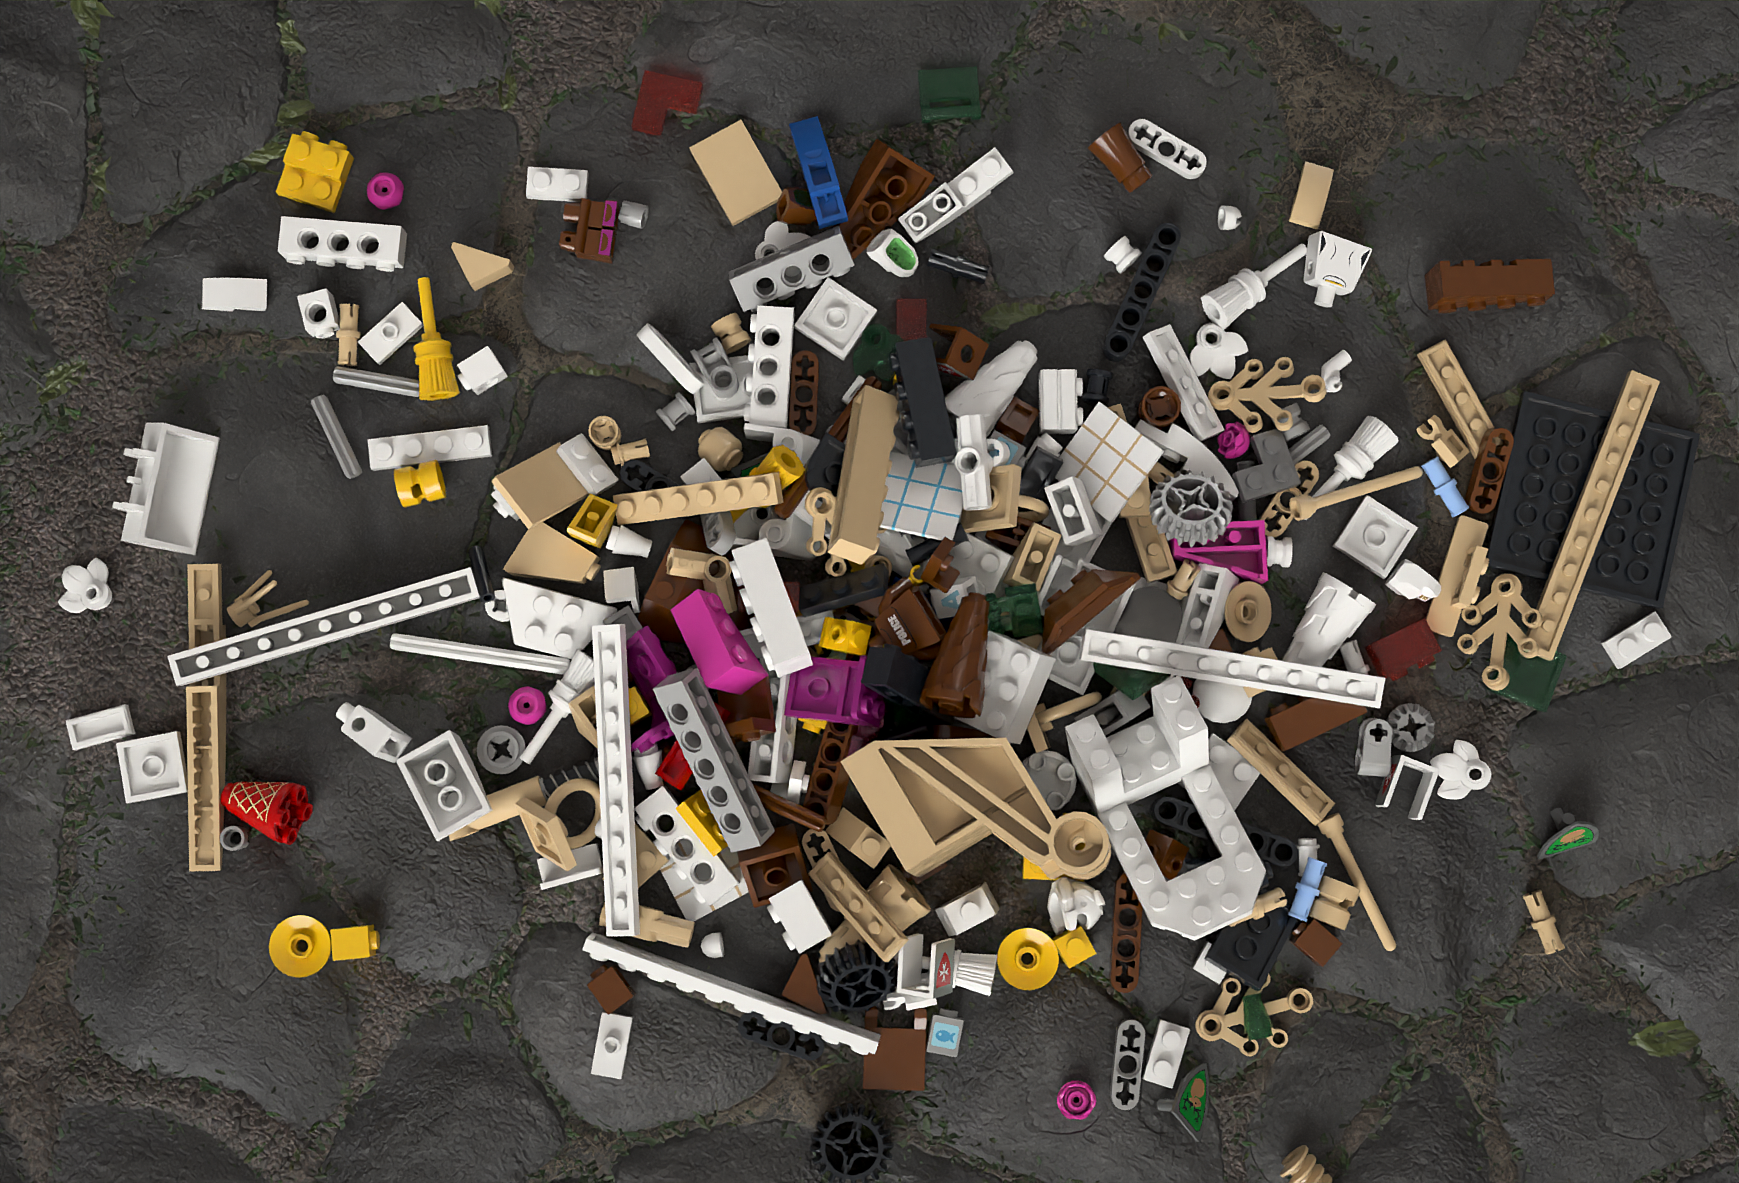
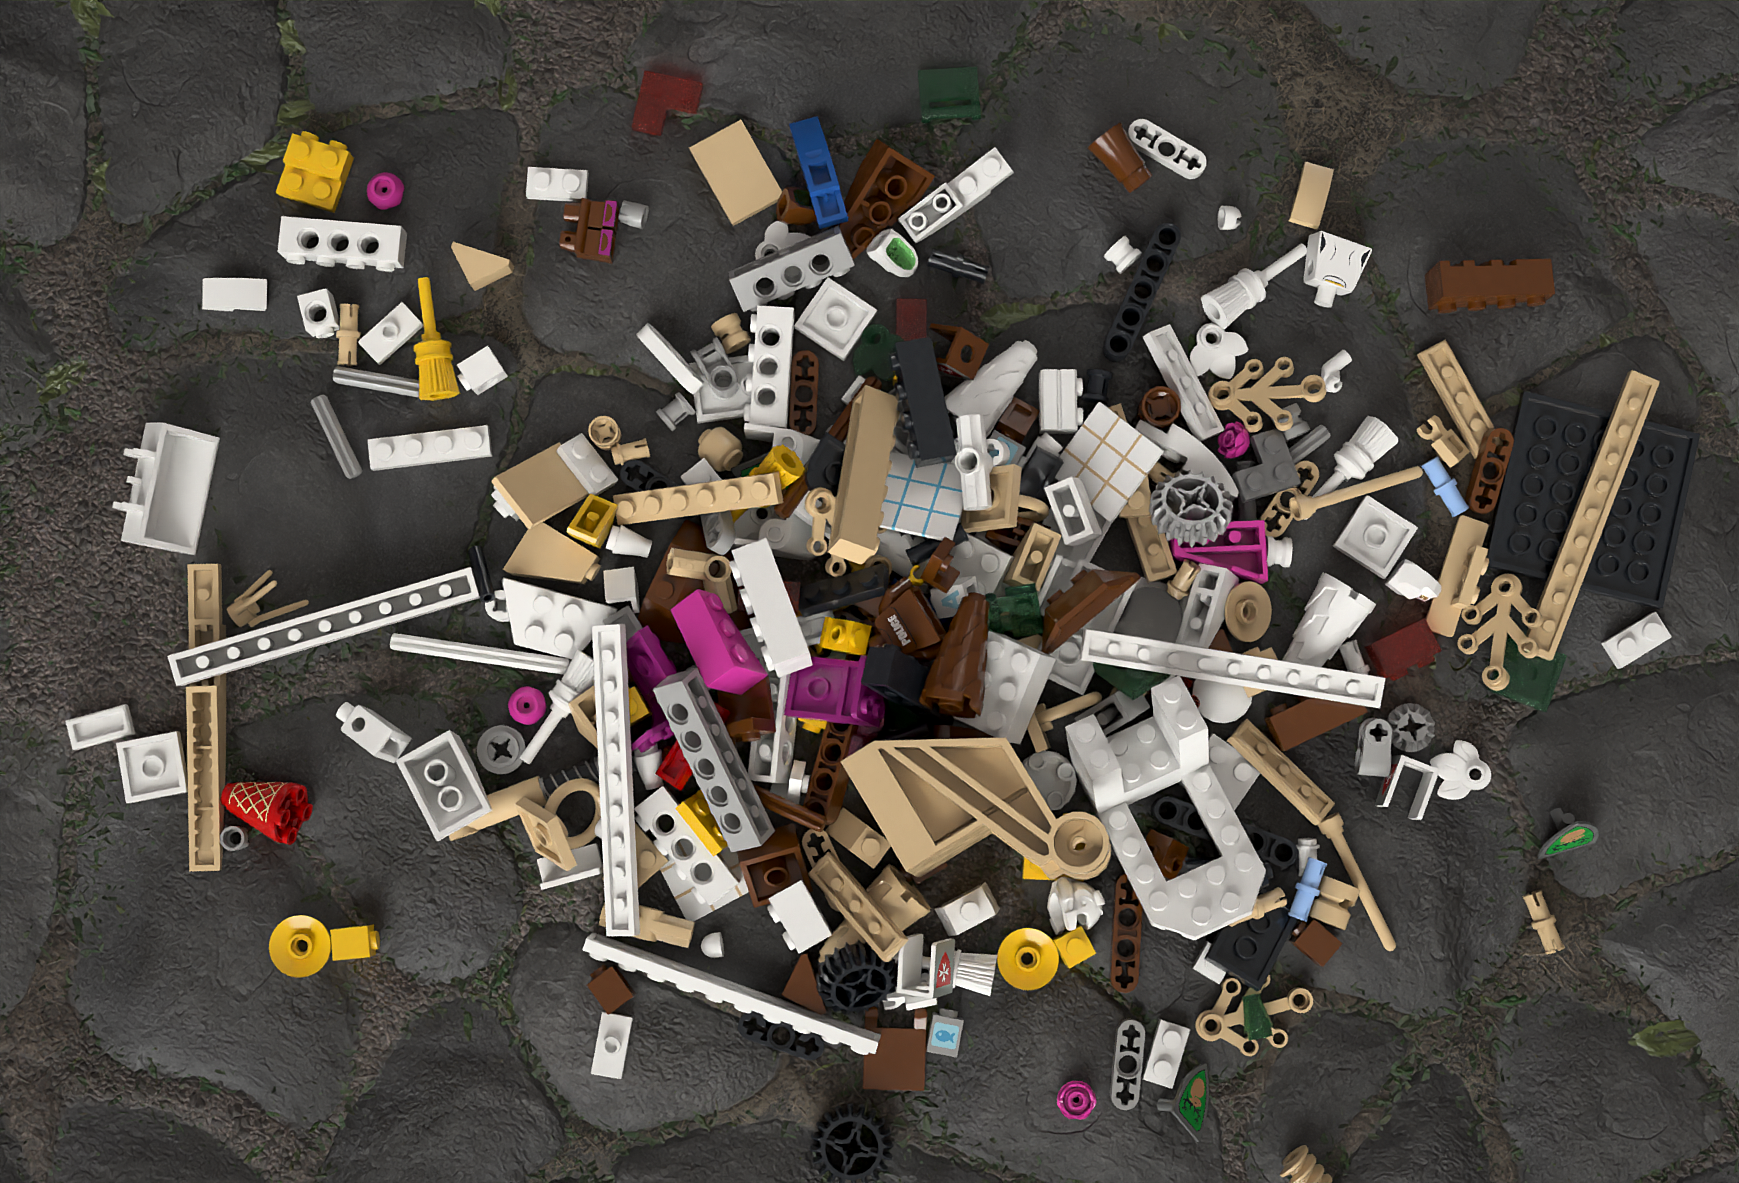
white plate [58,558,112,613] -> none
yellow wheel [394,460,446,508] -> none

